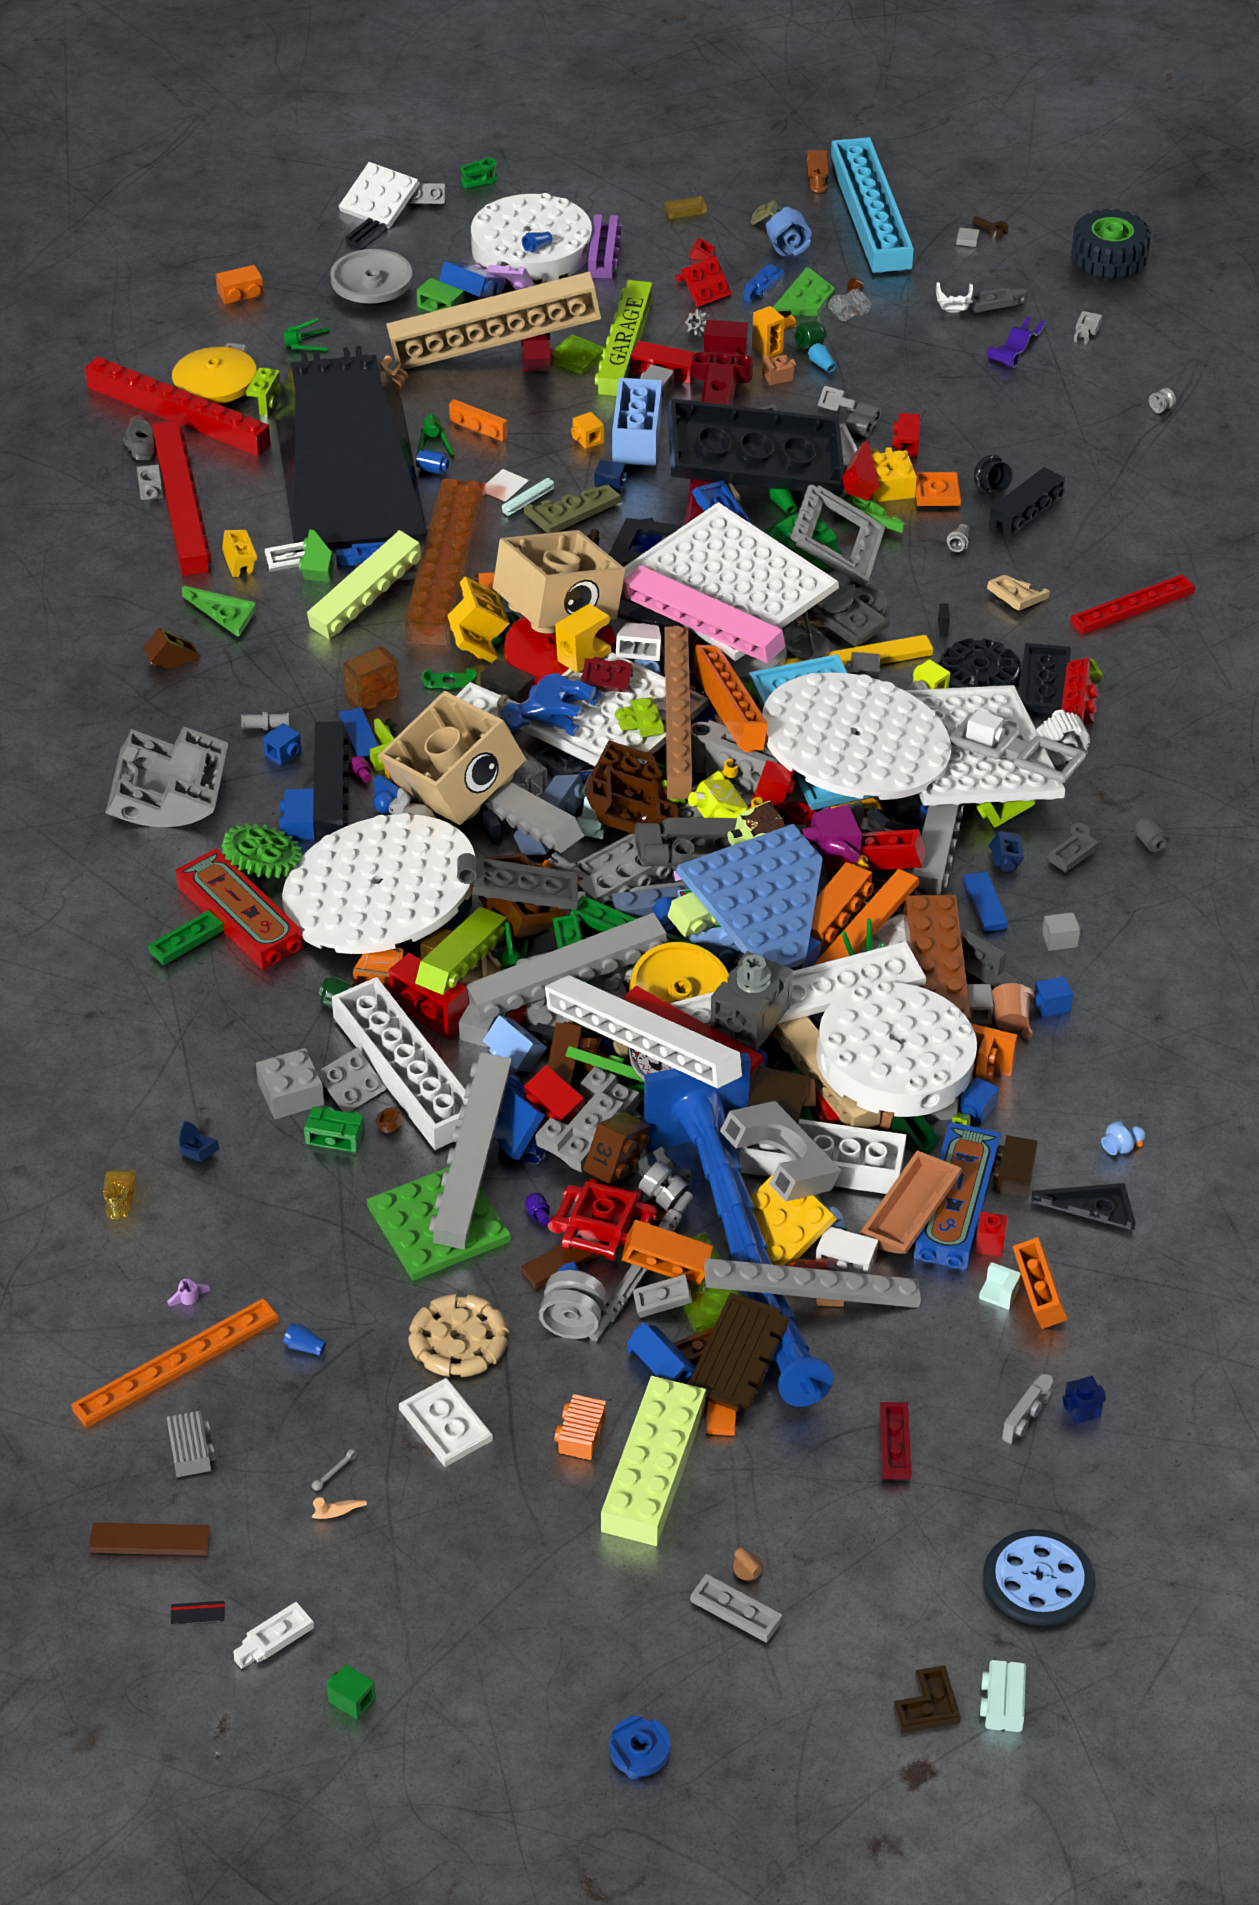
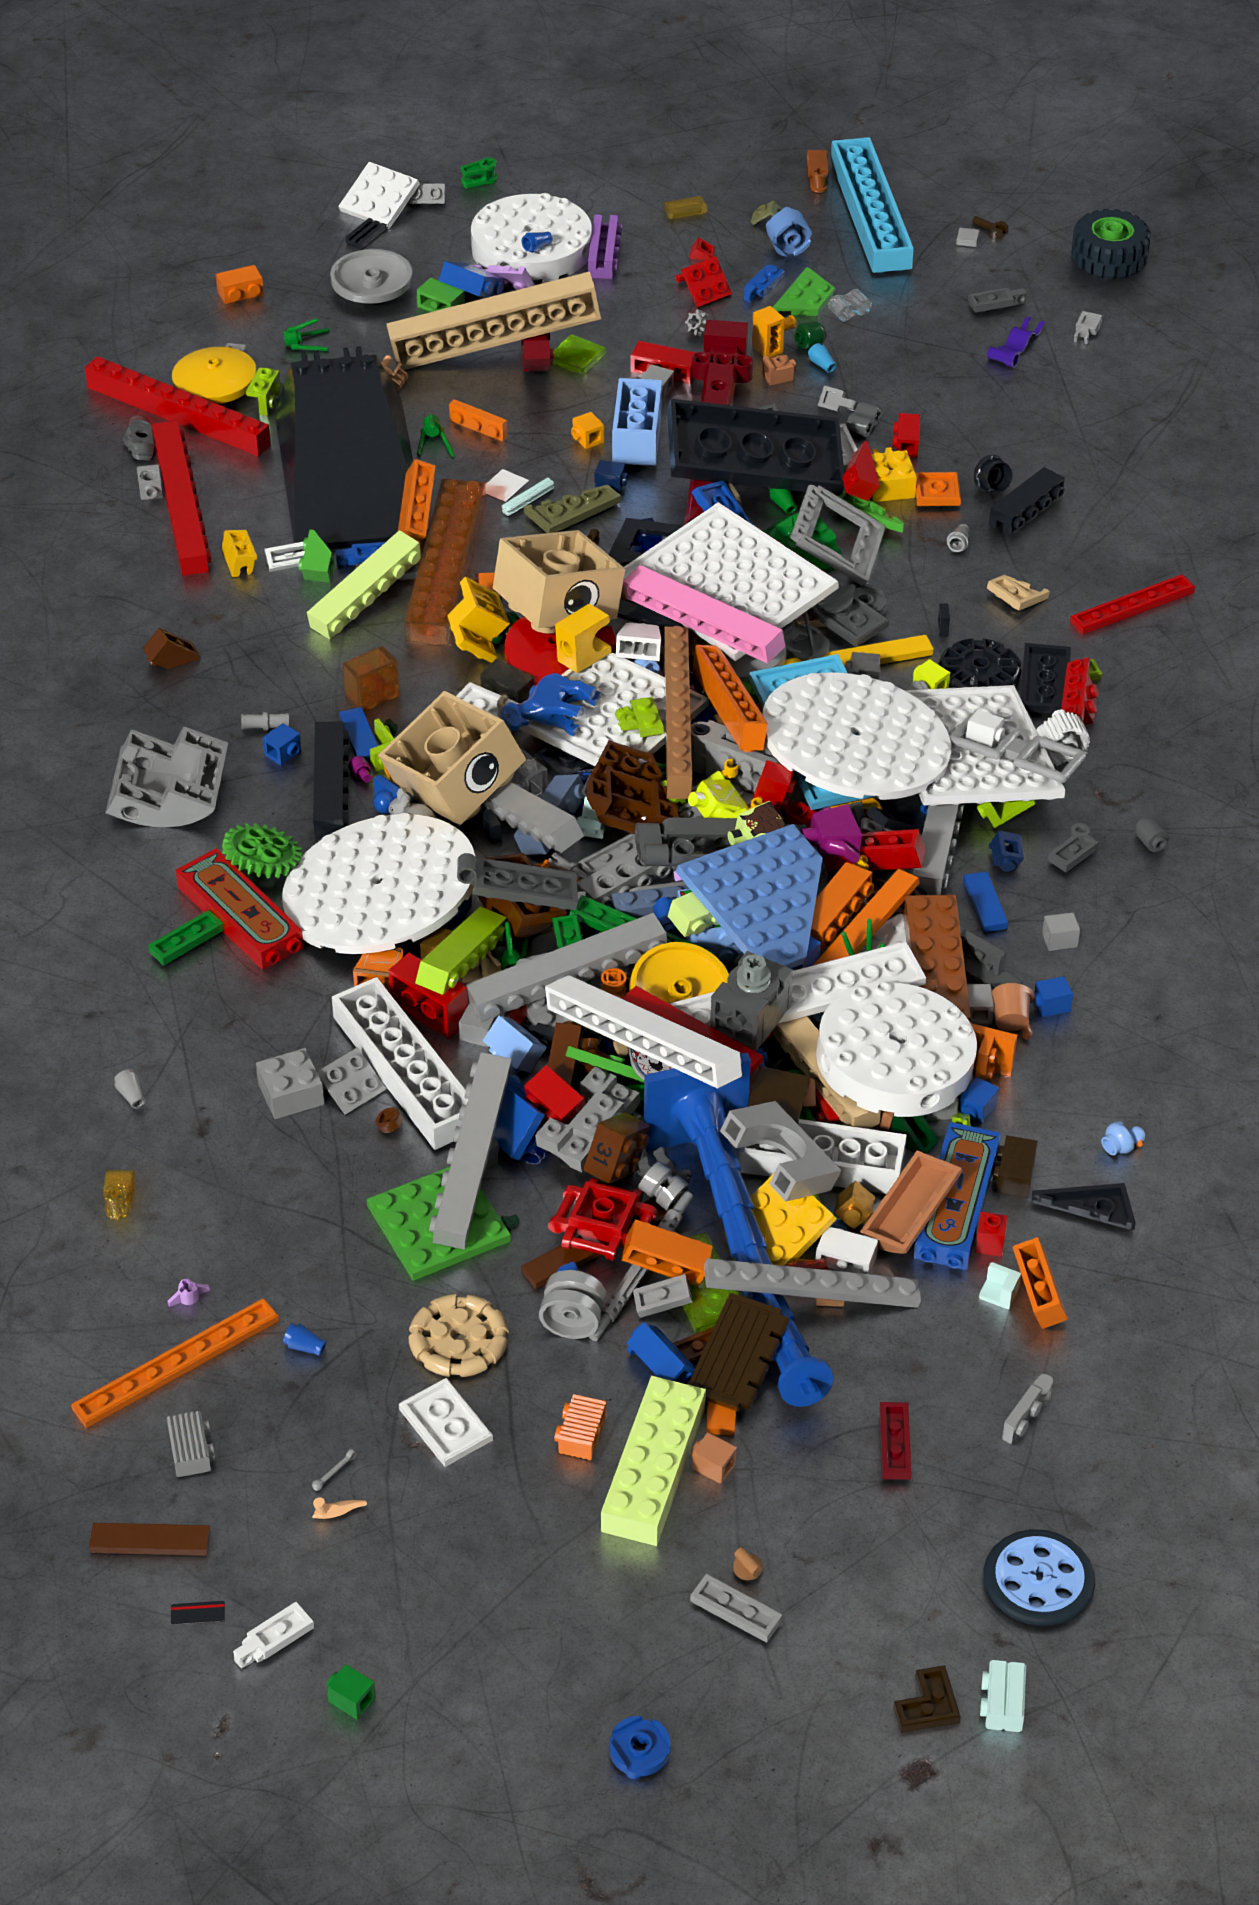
dark blue plate [179,1121,220,1162] -> none
bright green wing [182,586,257,636] -> none
blue brick [279,789,315,840] -> none
green brick [304,1106,365,1153] -> none
dark green head [318,975,355,1010] -> none
blue brick [416,449,450,475] -> none
green piece [421,668,477,690] -> none
dark purple cylinder [525,1193,550,1226] -> none
dark red bracket [581,657,633,693] -> none
lime brick [595,280,652,396] -> none
reddish brown hinge [847,276,864,294] -> none
white helmet [936,282,973,313] -> none
clear blue brick [1062,1375,1106,1425] -> none
light grey wheel [1149,387,1176,413] -> none
none -> light grey cone [114,1069,146,1109]
none -> orange brick [398,459,435,544]
none -> clear green piece [501,1214,520,1232]
none -> orange wheel [601,968,627,999]
none -> nougat brick [690,1432,737,1484]
none -> pearl gold brick [834,1180,875,1230]

